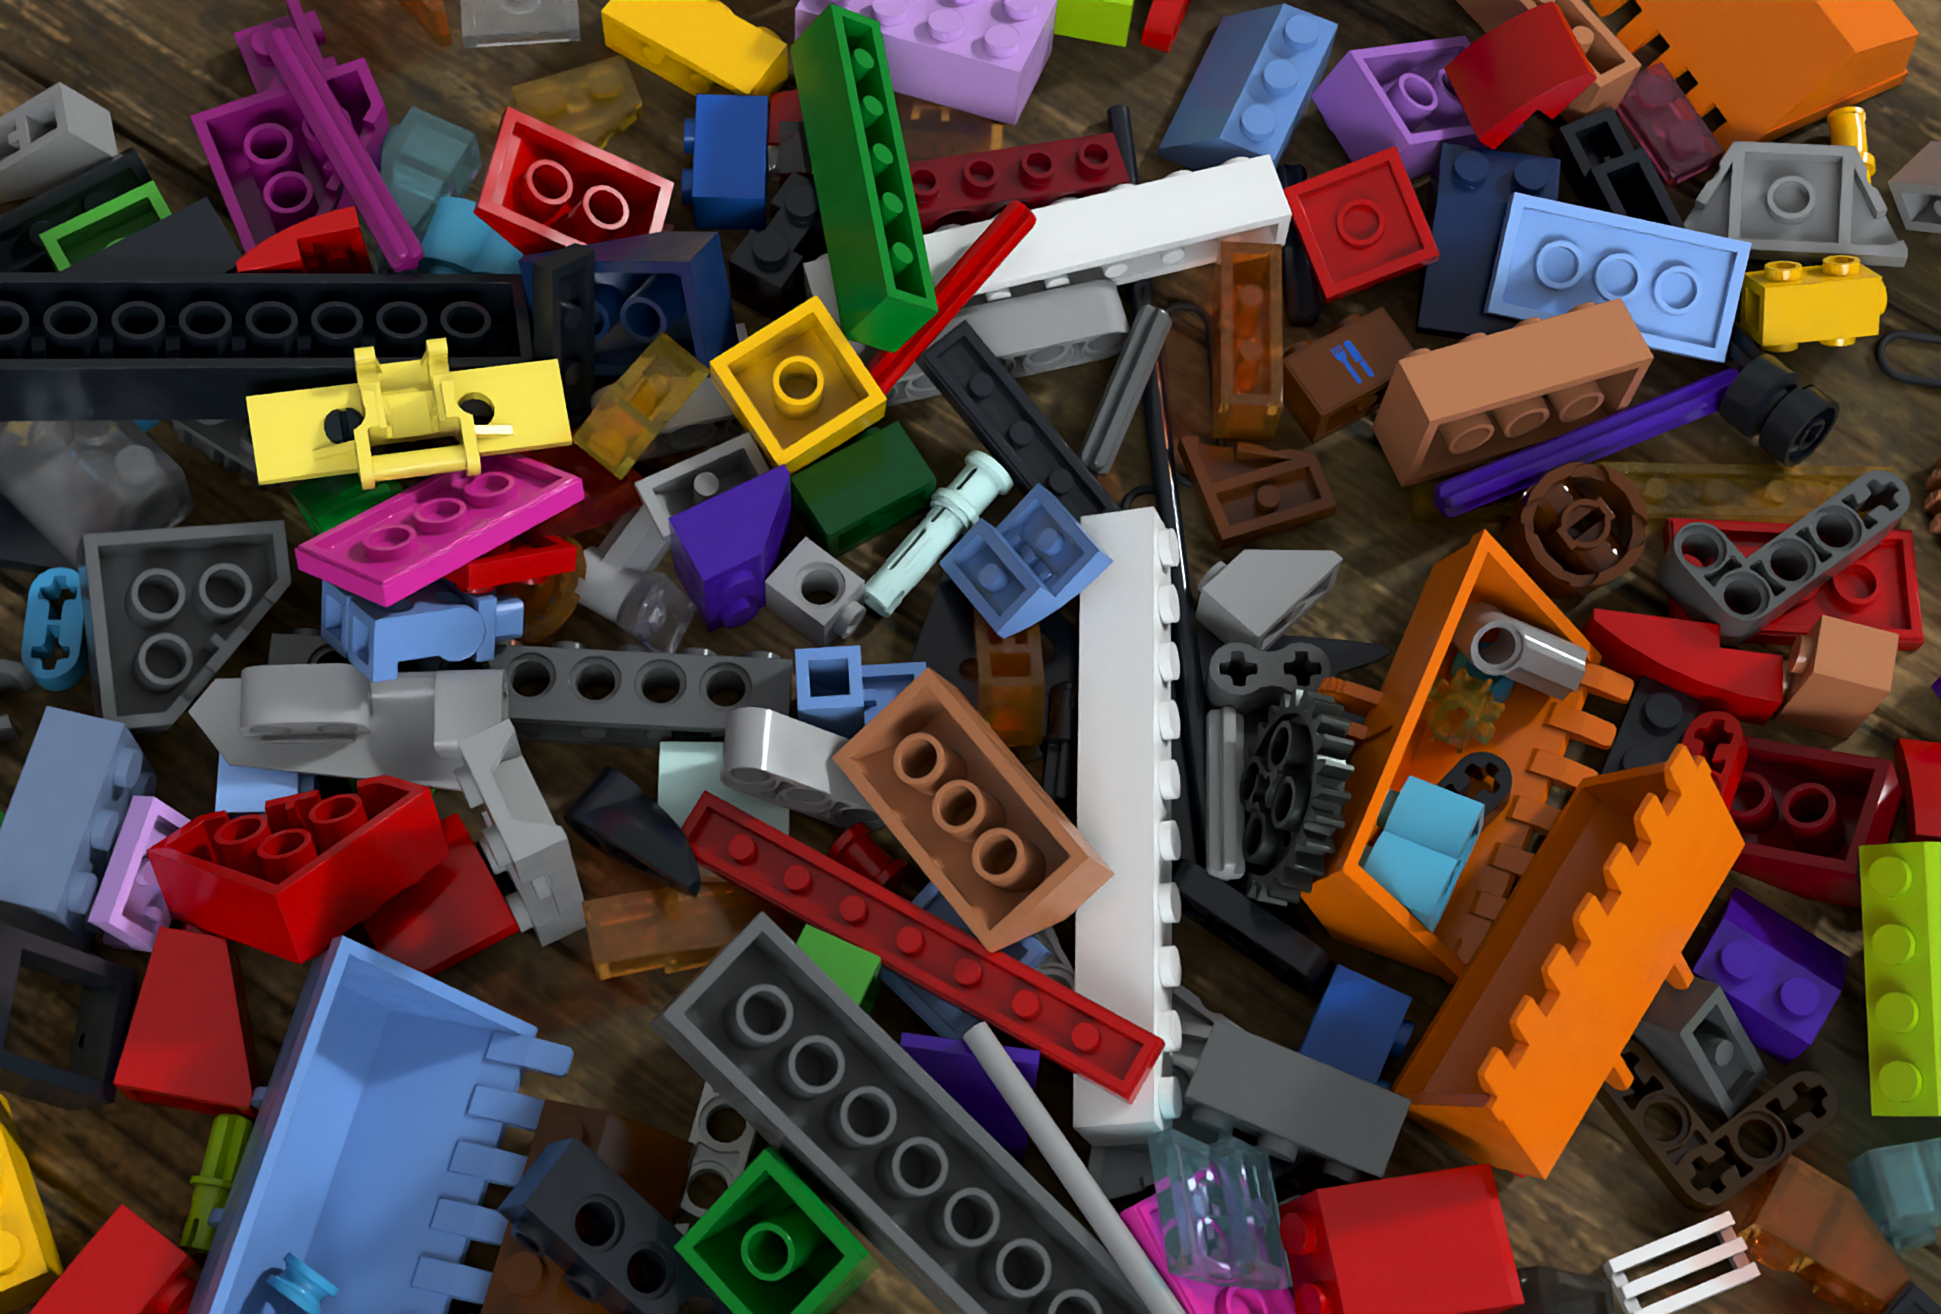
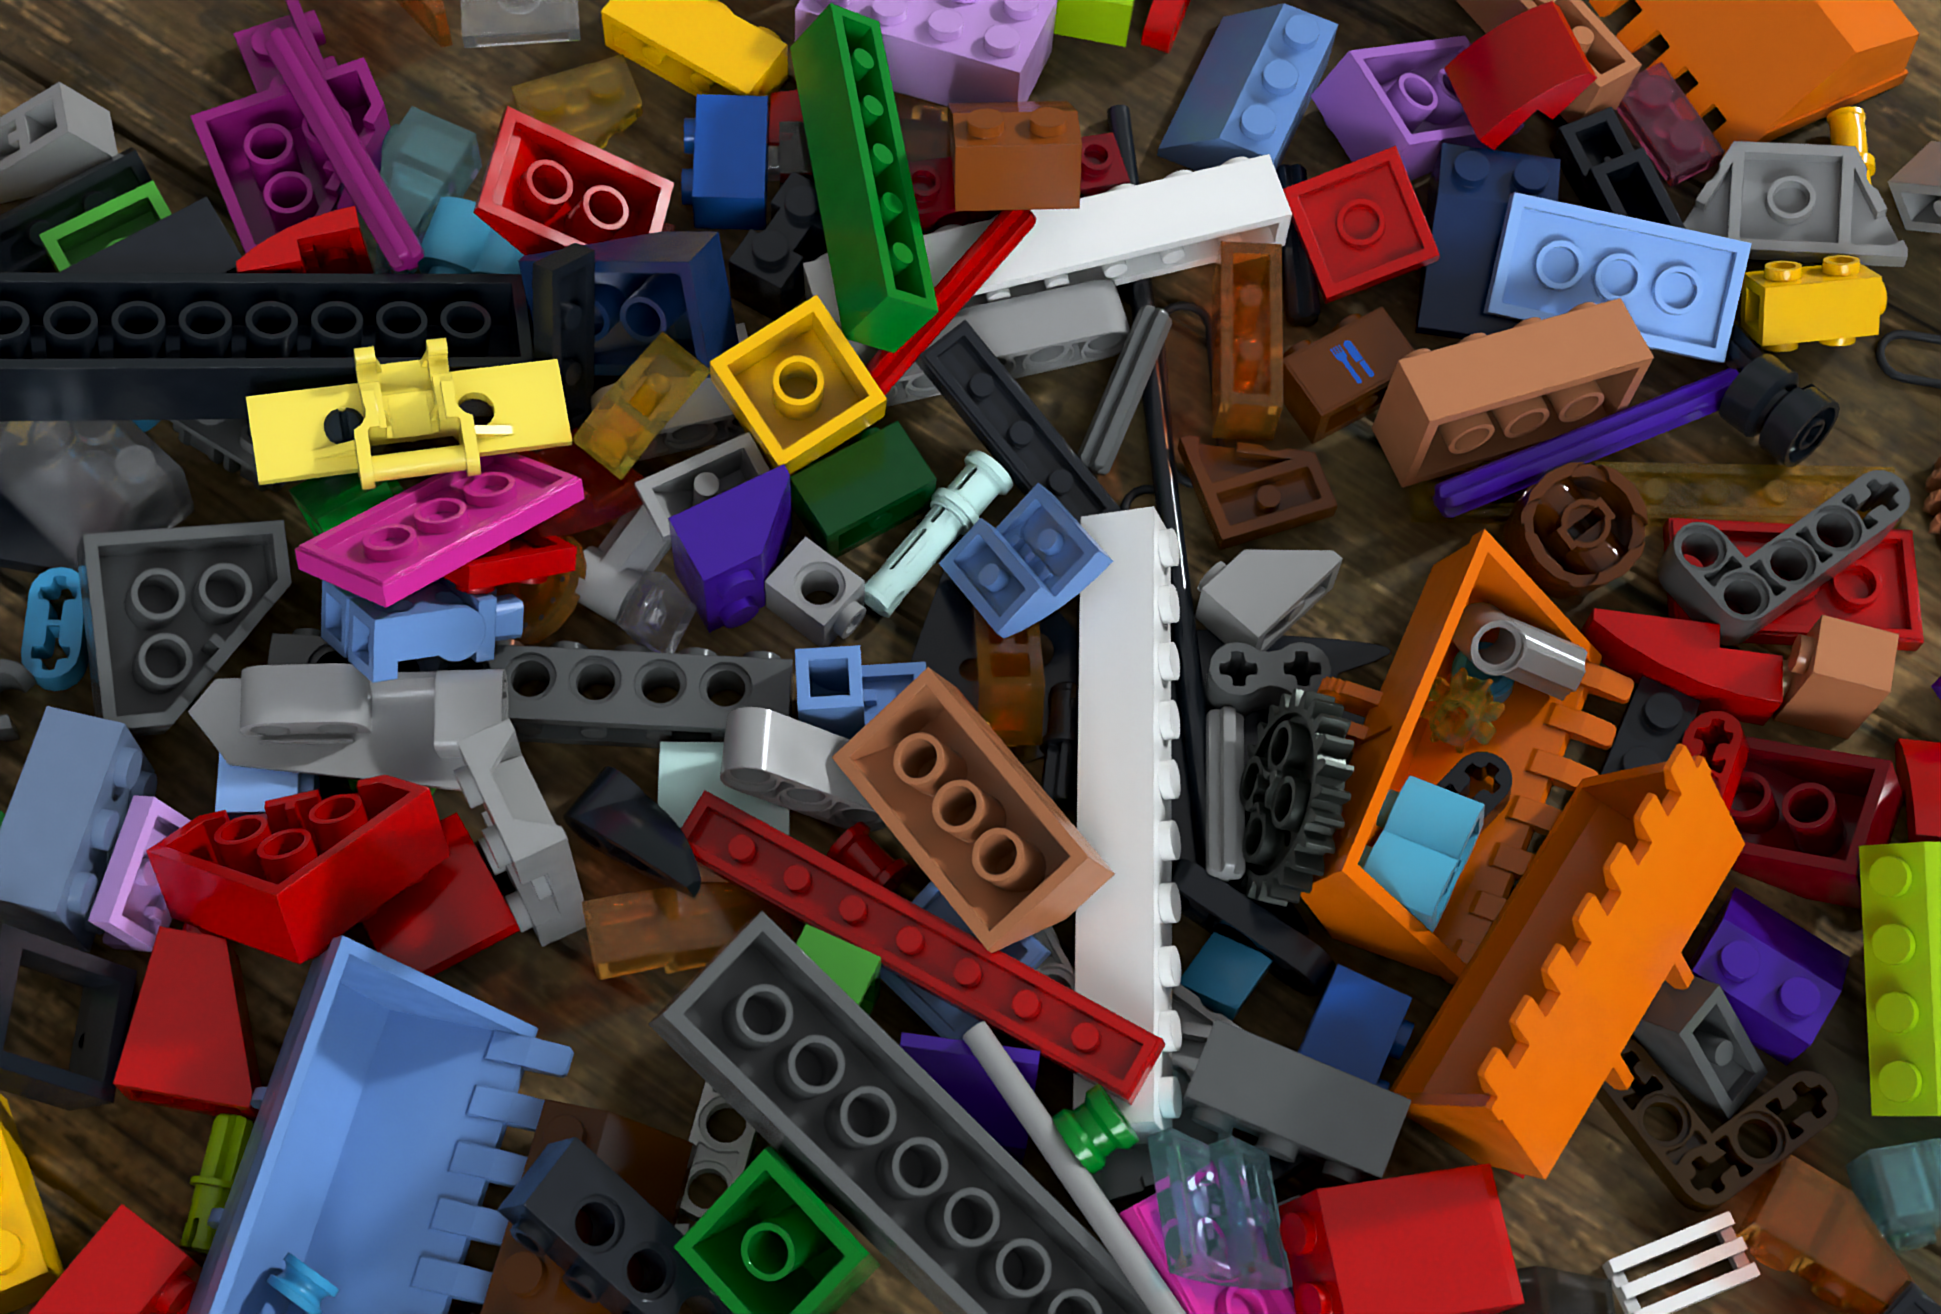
none -> dark orange slope [948,101,1082,211]
none -> green wheel [1052,1084,1139,1175]
none -> dark azure slope [1180,932,1273,1021]

